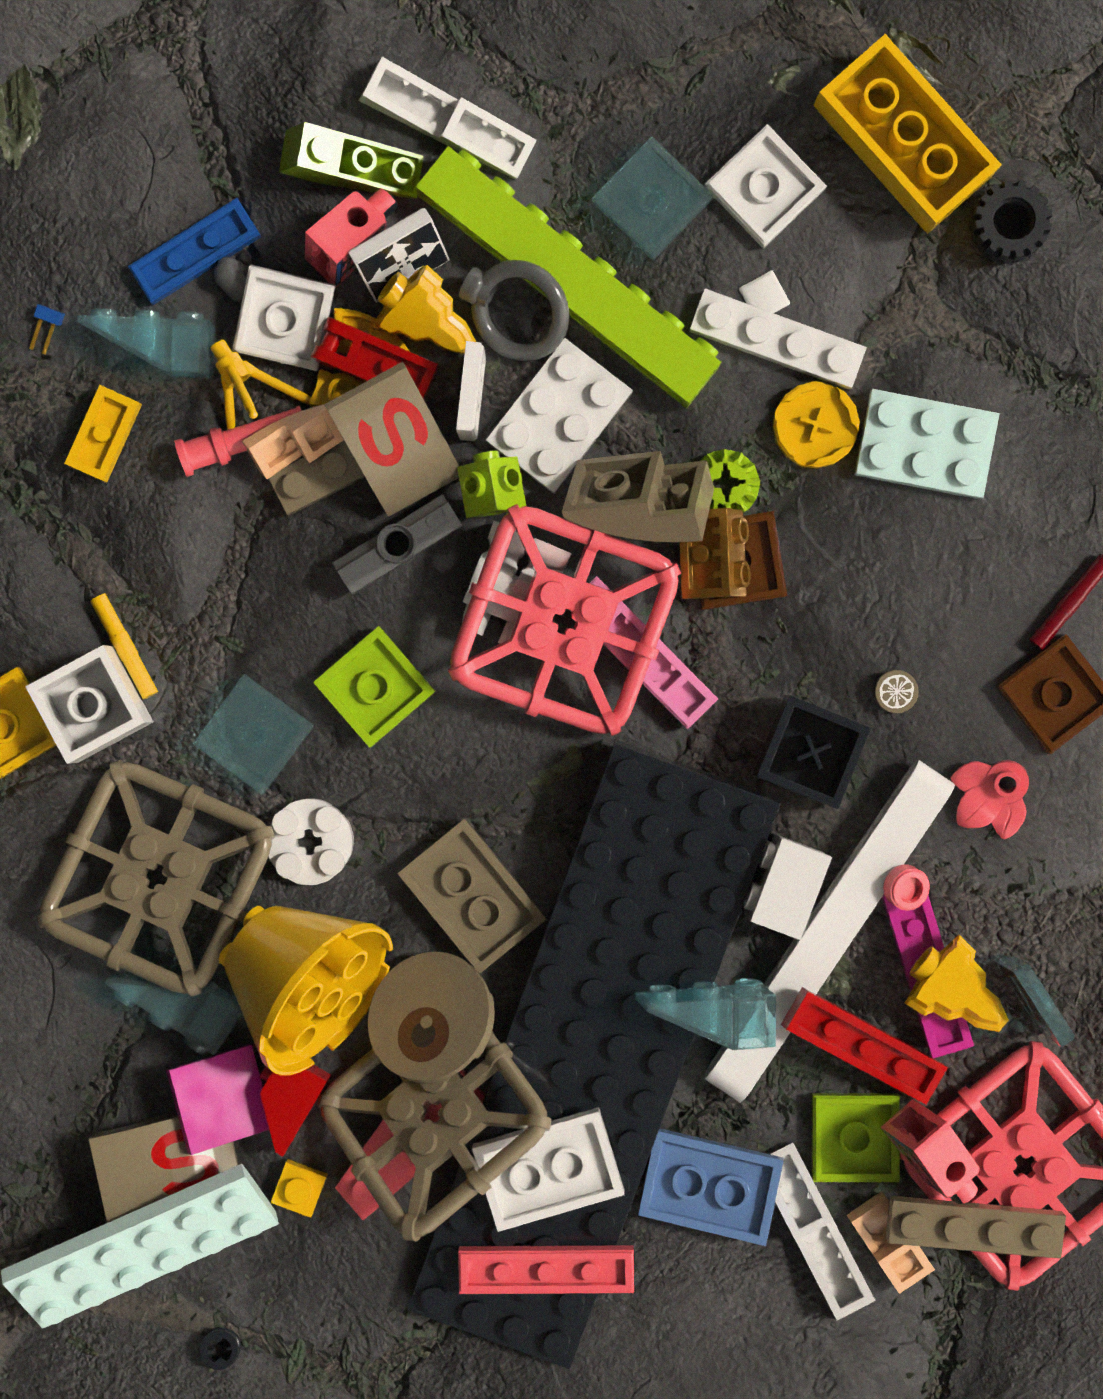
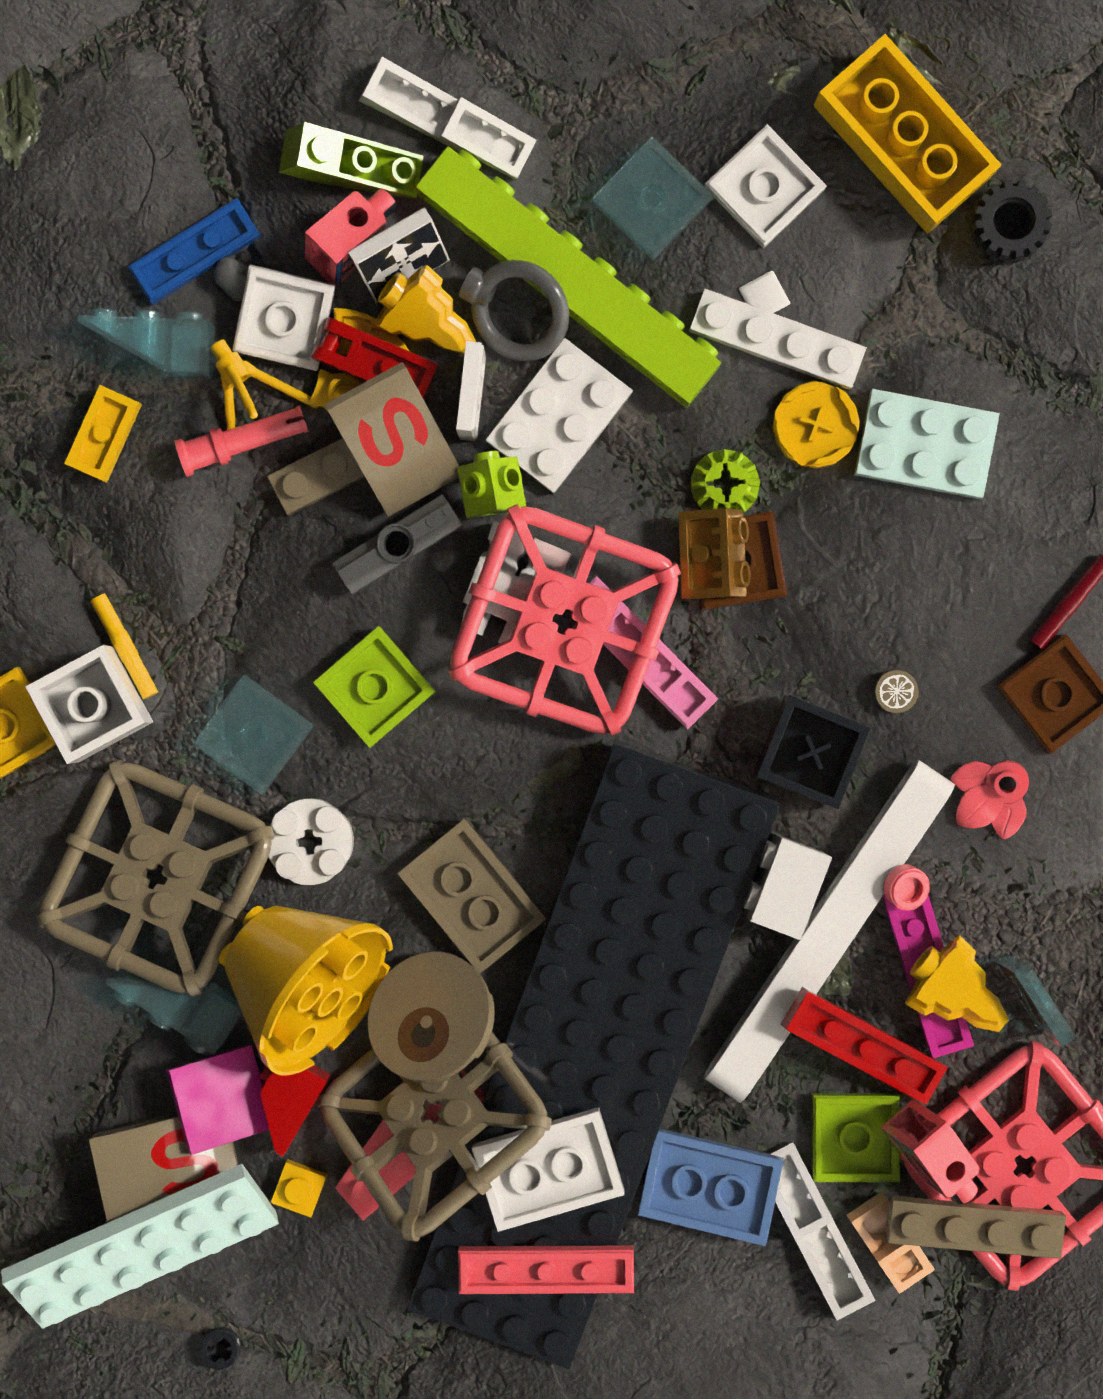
piece [29,304,65,355] -> none
light nougat slope [242,404,344,479] -> none
dark tan slope [562,451,714,542] -> none
clear light blue slope [635,978,776,1050] -> none

